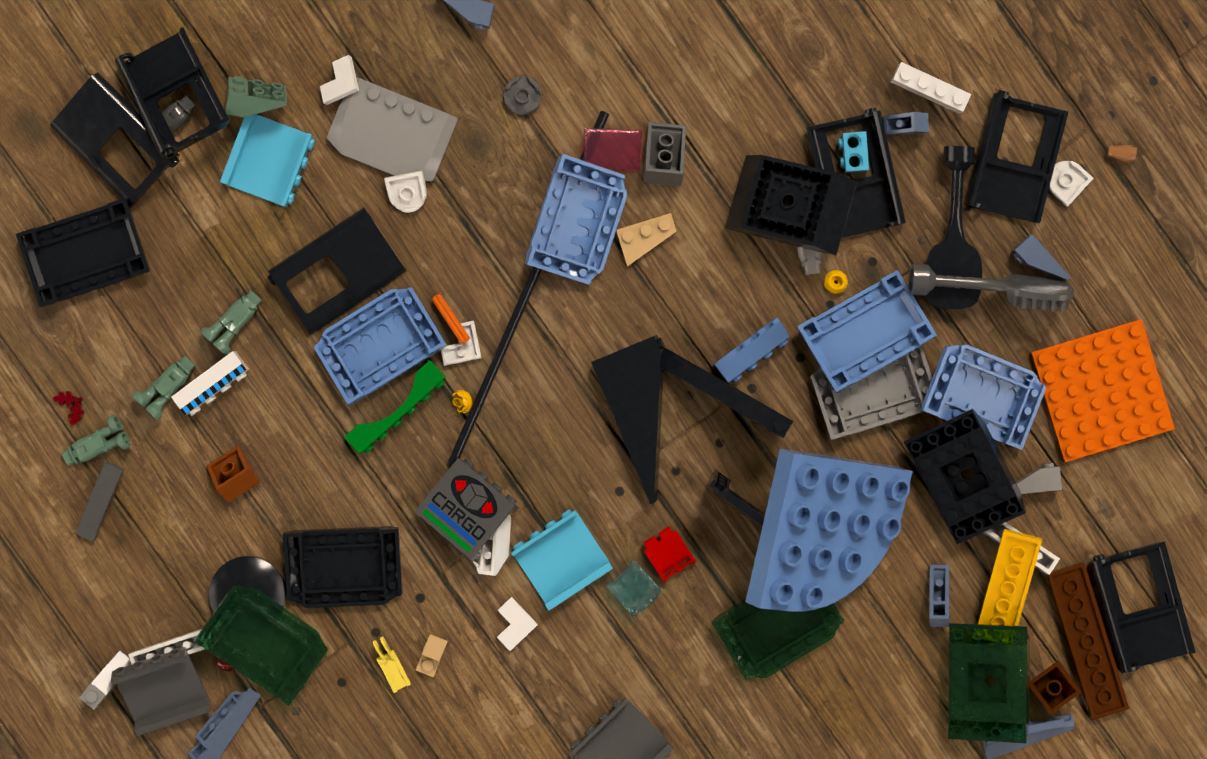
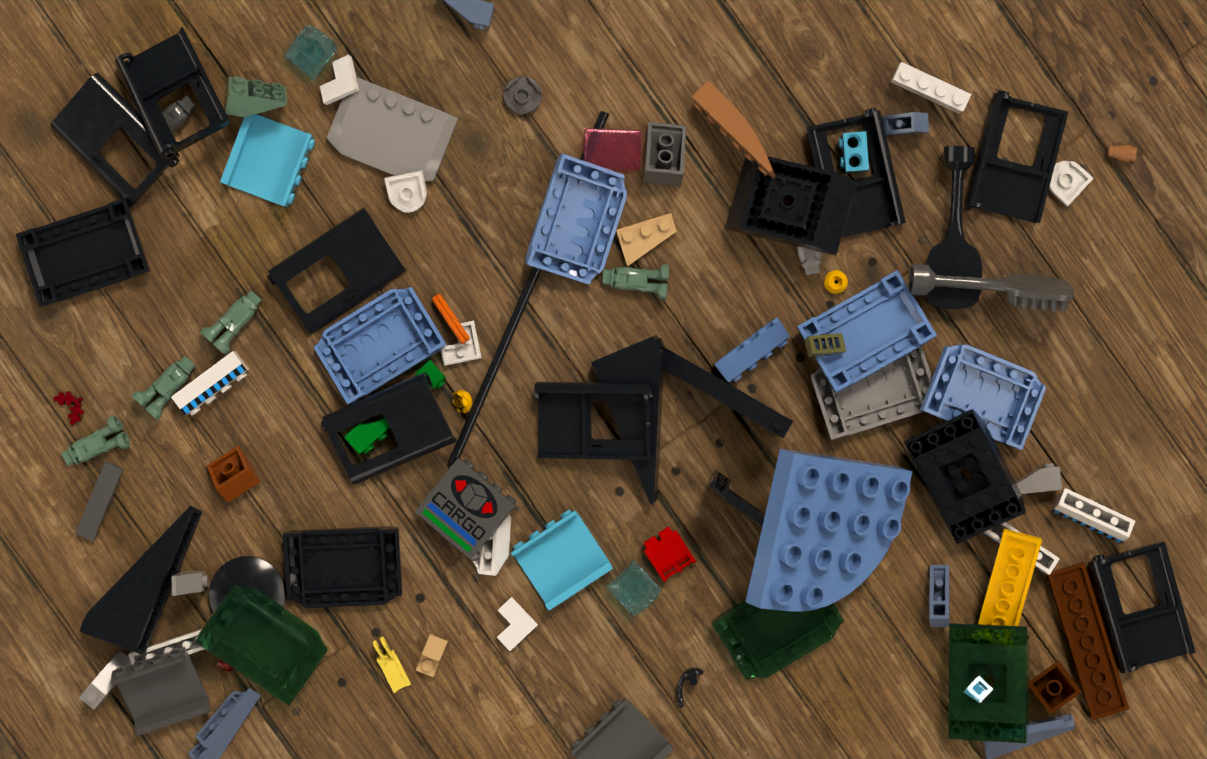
sand blue slope [1012,235,1071,280] -> none
orange plate [1030,319,1175,462] -> none
none -> black slope [79,506,202,655]
none -> light grey slope [172,571,209,596]
none -> clear light blue slope [283,25,338,81]
none -> black piece [321,372,457,485]
none -> black piece [534,382,655,460]
none -> sand green piece [602,264,670,301]
none -> black piece [677,667,704,708]
none -> medium nougat slope [692,81,775,178]
none -> olive slope [805,333,846,358]
none -> slope [964,676,993,703]
none -> white brick [1052,488,1135,544]

